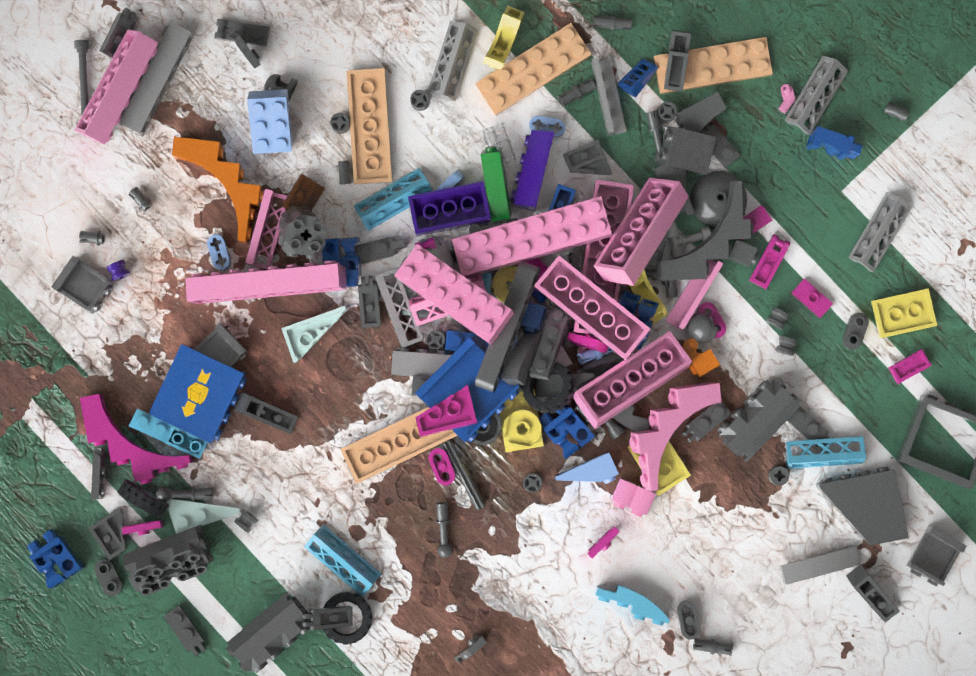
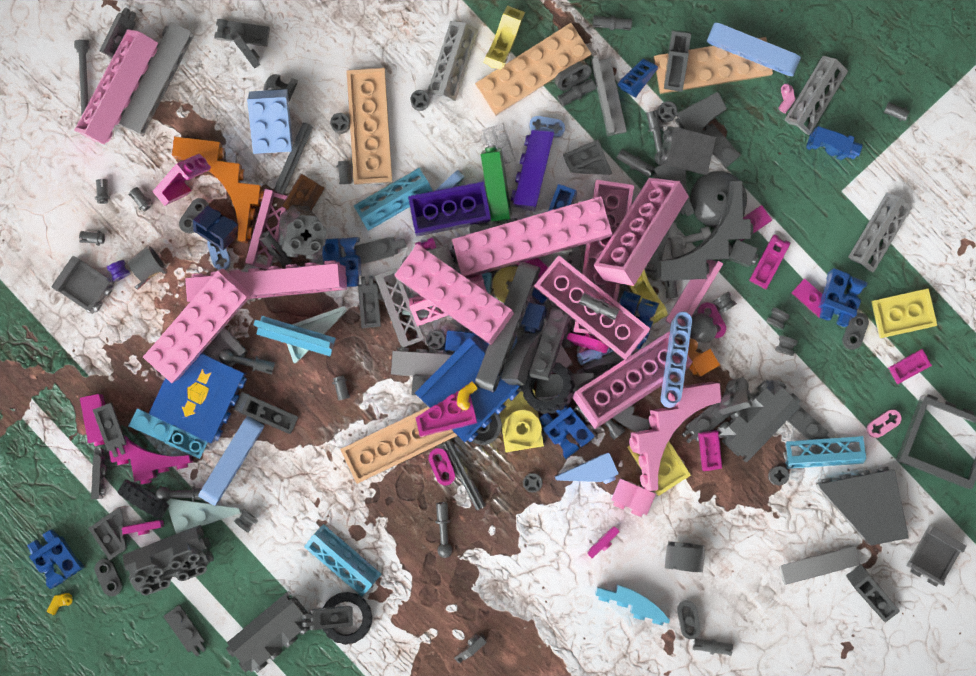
none -> yellow arm [47,593,73,615]
none -> dark grey hinge [93,403,127,457]
none -> dark grey pin [95,179,110,204]
none -> dark grey hat [128,245,168,290]
none -> bright pink brick [143,269,252,383]
none -> dark pink panel [153,153,211,206]
none -> dark grey plate [179,198,210,234]
none -> dark blue piece [193,206,238,251]
none -> light blue beam [199,416,265,506]
none -> dark grey pin [219,349,275,375]
none -> medium azure fence [254,316,336,357]
none -> dark grey pin [259,231,292,267]
none -> dark grey axle [274,122,313,194]
none -> dark grey pin [332,376,350,401]
none -> yellow arm [457,382,478,410]
none -> dark grey plate [555,61,591,91]
none -> dark grey pin [579,292,620,320]
none -> dark grey pin [616,148,655,178]
none -> light blue beam [661,312,692,408]
none -> dark grey brick [664,541,705,573]
none -> dark pink plate [698,430,722,471]
none -> light blue beam [707,23,801,76]
none -> dark grey wheel [713,291,737,314]
none -> dark grey wing [718,377,752,415]
none -> blue hips [818,268,868,327]
none -> bright pink beam [866,410,901,438]

